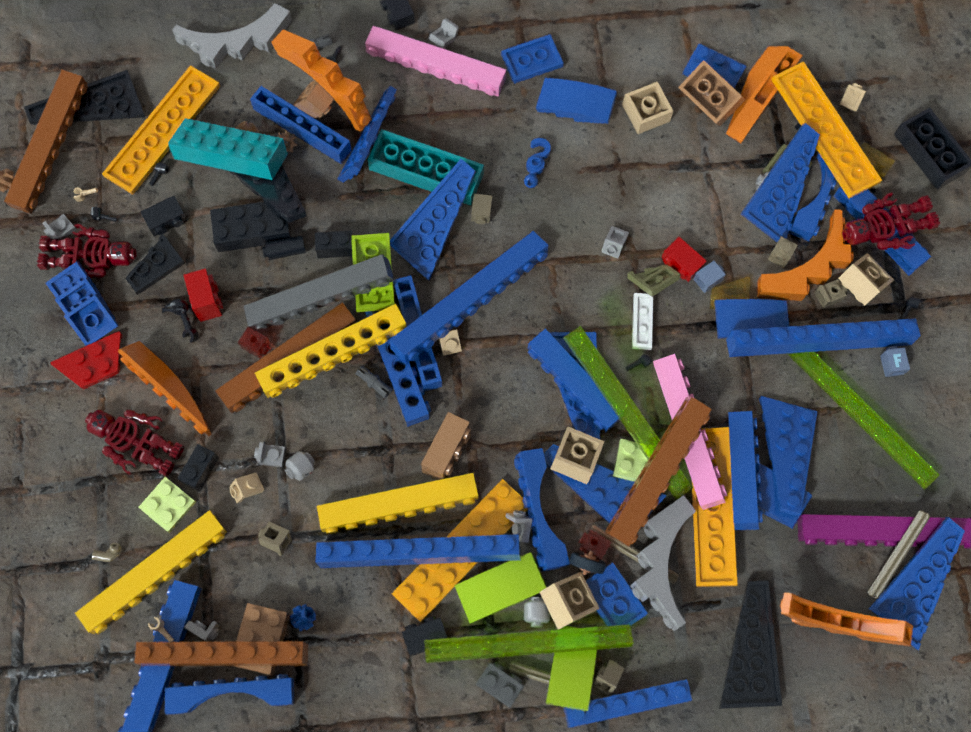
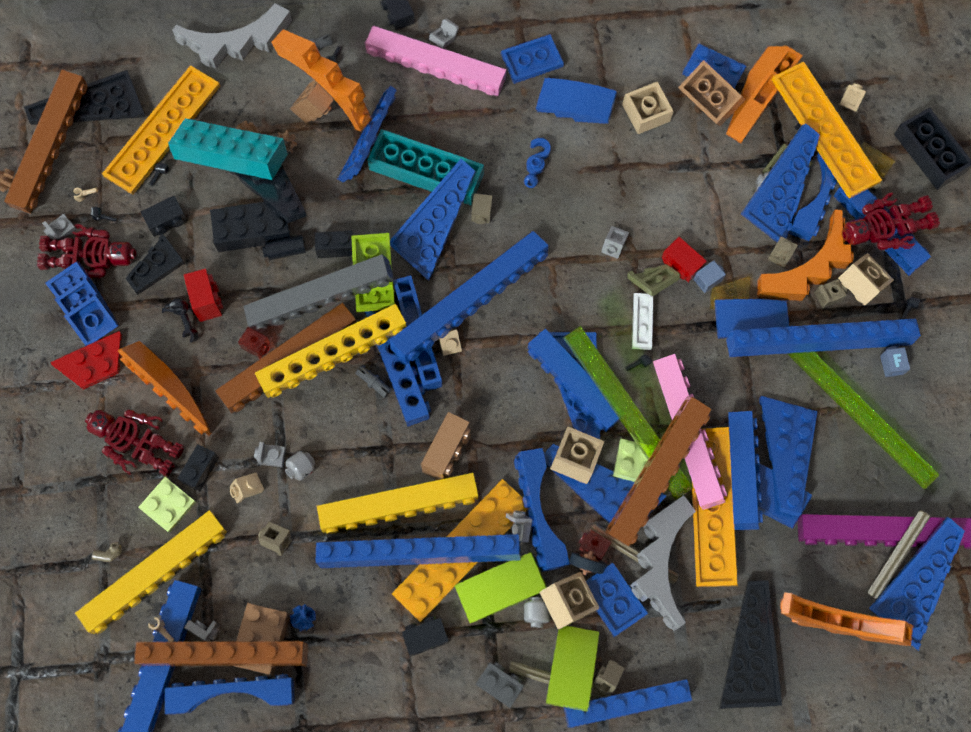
blue brick [250,86,352,164] -> none
clear neon green plate [424,624,633,663] -> none

